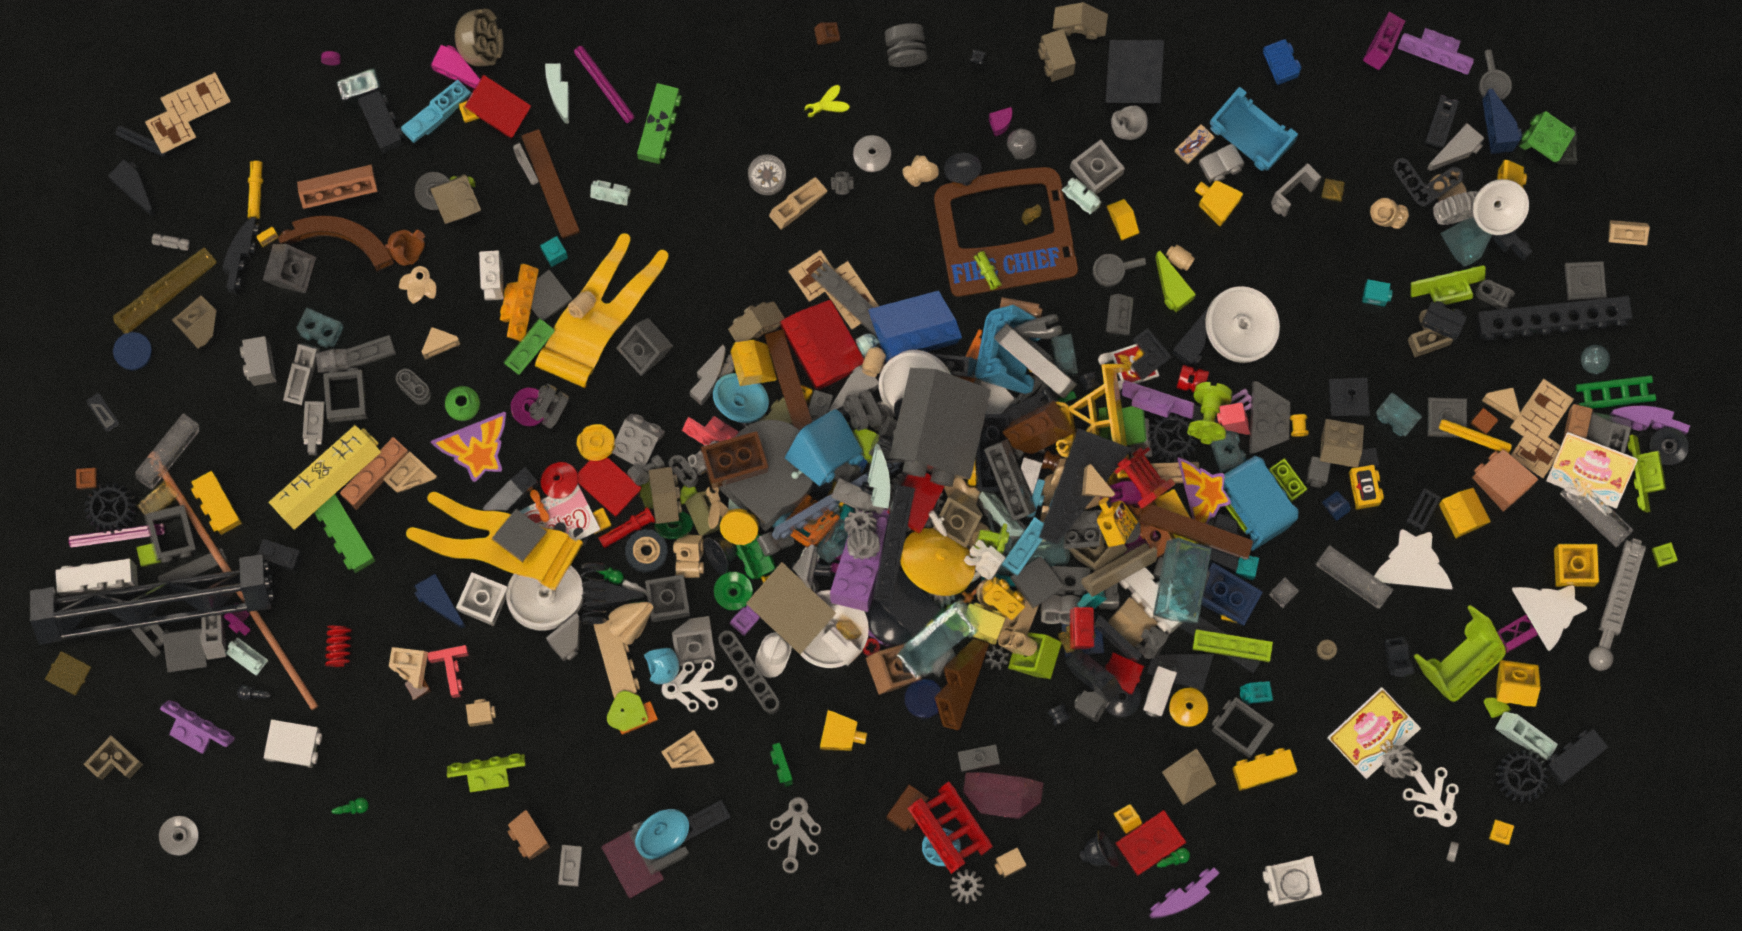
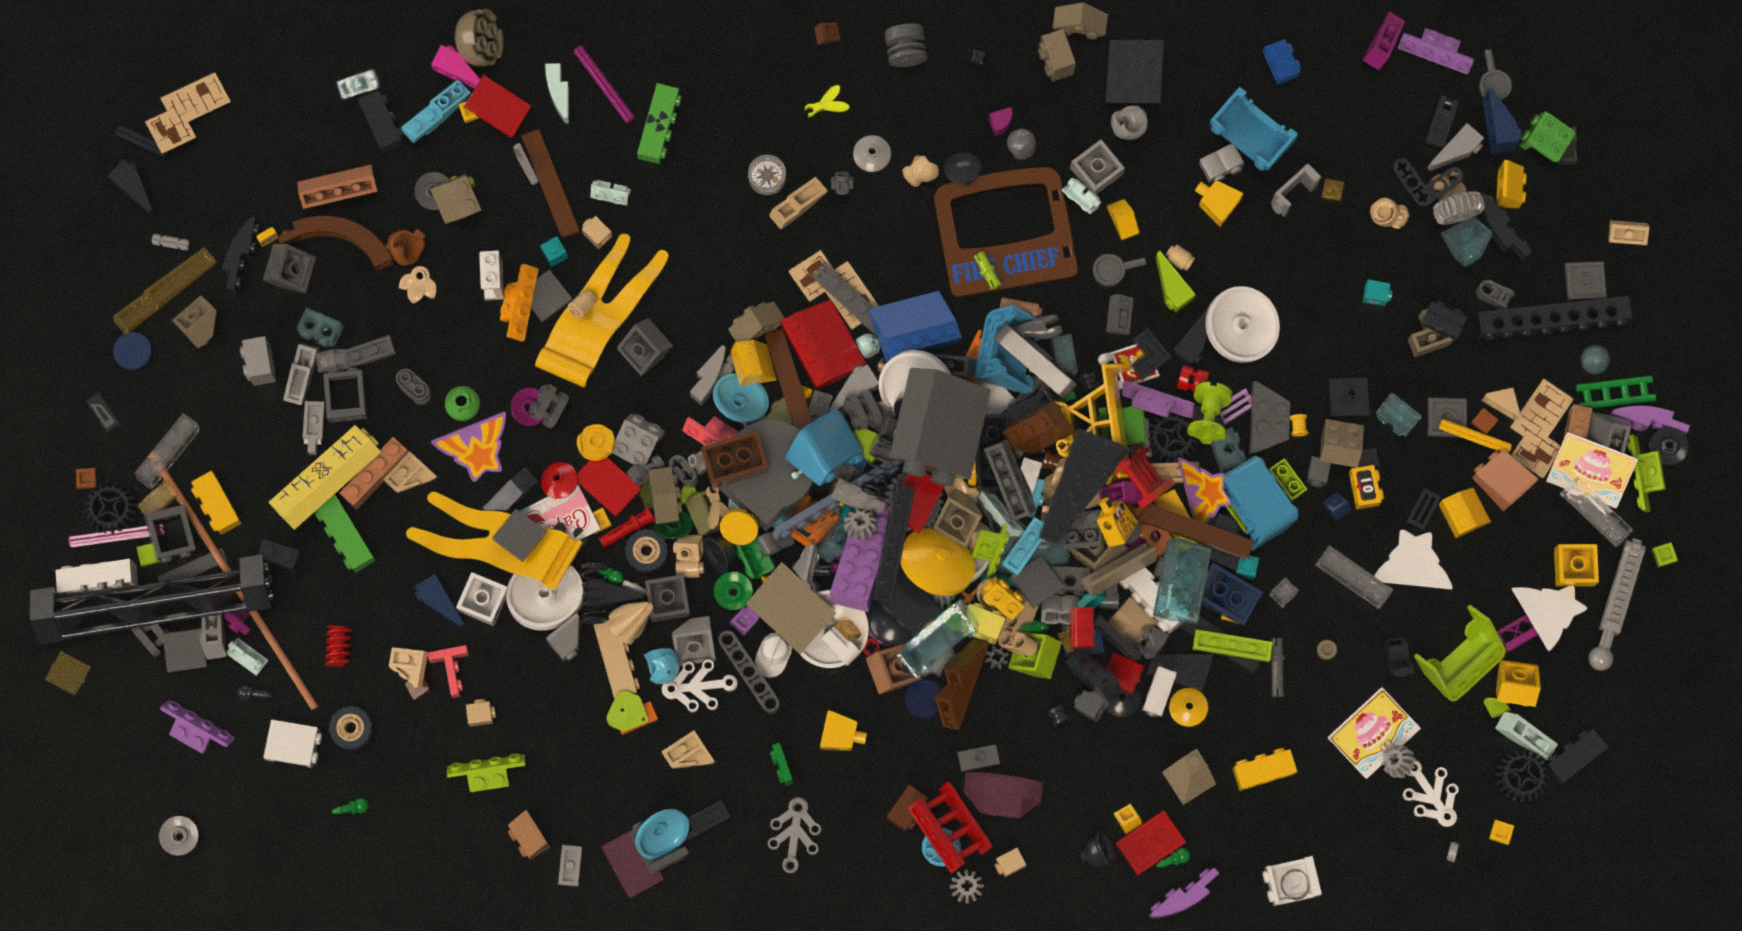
dark tan brick [84,736,143,780] -> none
yellow pin [247,161,263,219] -> none
magenta tile [321,51,340,65] -> none
tan slope [422,327,460,359] -> none
bright green plate [504,318,555,375] -> none
orange piece [530,490,549,523] -> none
light grey gear [847,529,880,561] -> none
tan brick [862,347,886,377] -> none
light aqua slope [867,444,890,508] -> none
white helmet [928,511,947,537] -> none
white plate [964,540,1006,580] -> none
clear yellow tile [1022,204,1042,224] -> none
tan slope [1082,464,1115,498] -> none
tile [1175,125,1214,164] -> none
dark grey window [1212,697,1274,758] -> none
coral slope [1217,402,1250,435] -> none
teal bracket [1240,681,1273,705] -> none
lime bracket [1411,266,1485,305] -> none
white dish [1473,179,1529,235] -> none
none -> black wheel [329,706,374,750]
none -> tan brick [582,216,612,249]
none -> green bar [1020,619,1050,634]
none -> dark grey pin [1270,638,1285,697]

